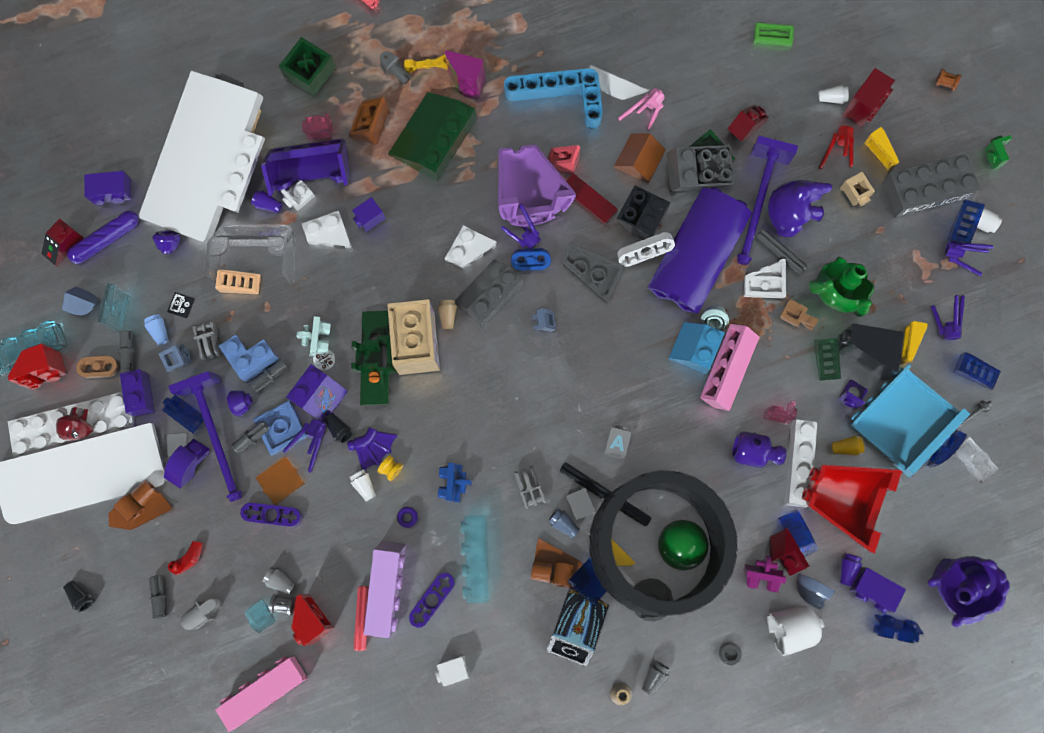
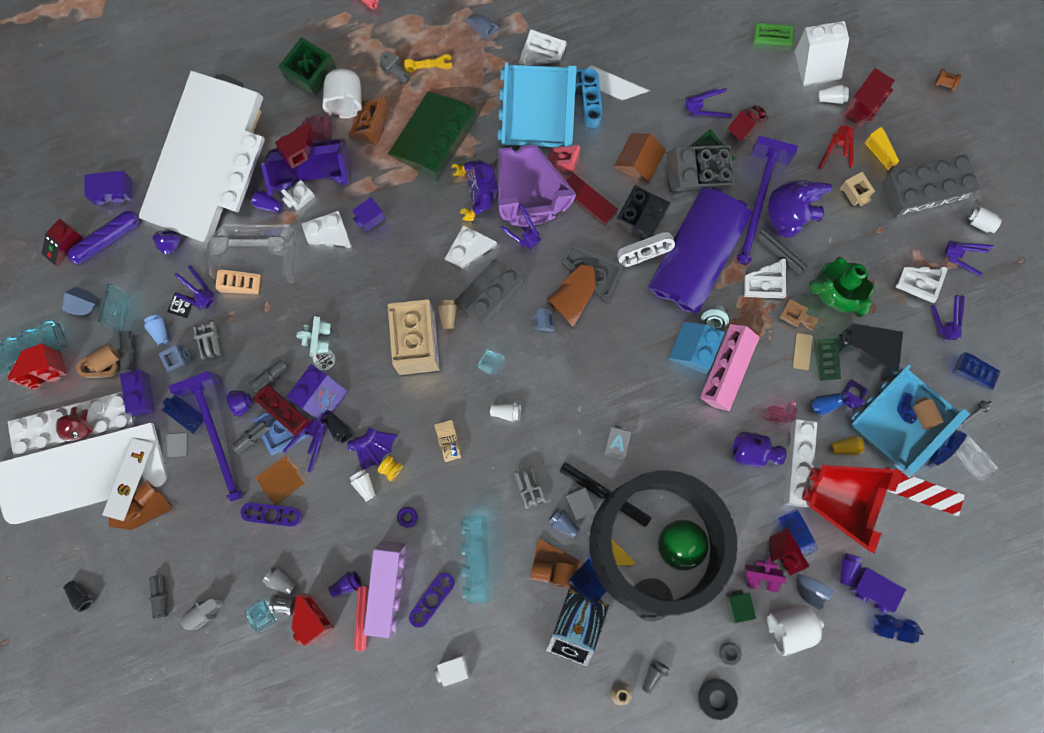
dark purple brick [164,439,210,489] -> none
red arm [168,541,203,575] -> none
bright pink brick [215,656,308,732] -> none
medium blue brick [219,335,280,383] -> none
dark green piece [351,310,397,406] -> none
blue hips [438,463,472,503] -> none
magenta slope [445,50,486,99] -> none
blue plate [511,248,551,271] -> none
bright pink plant [618,88,665,130] -> none
yellow slope [901,321,928,365] -> none
dark purple piece [928,556,1010,627] -> none
clear blue slope [948,199,985,244] -> none
green bracket [985,135,1012,169] -> none
none -> medium nougat brick [85,342,120,373]
none -> white sticker [102,438,153,521]
none -> dark purple plant [174,265,215,310]
none -> dark red tile [253,384,310,437]
none -> dark red slope [275,122,314,169]
none -> white cylinder [322,68,362,119]
none -> dark purple cone [328,571,362,598]
none -> tan leg [434,420,462,463]
none -> dark purple torso [451,159,498,222]
none -> sand blue brick [465,14,499,41]
none -> clear light blue slope [477,350,504,377]
none -> white cone [490,402,522,422]
none -> medium azure panel [498,63,576,148]
none -> white wing [518,30,567,66]
none -> dark orange panel [546,265,596,327]
none -> dark purple plant [685,88,732,117]
none -> black tyre [698,679,738,720]
none -> dark green brick [725,589,756,623]
none -> tan sticker [793,333,813,370]
none -> white slope [794,21,849,86]
none -> blue cone [811,393,845,416]
none -> sticker [885,467,965,517]
none -> white wing [895,267,948,303]
none -> clear blue arm [897,393,917,424]
none -> medium nougat brick [912,397,944,430]

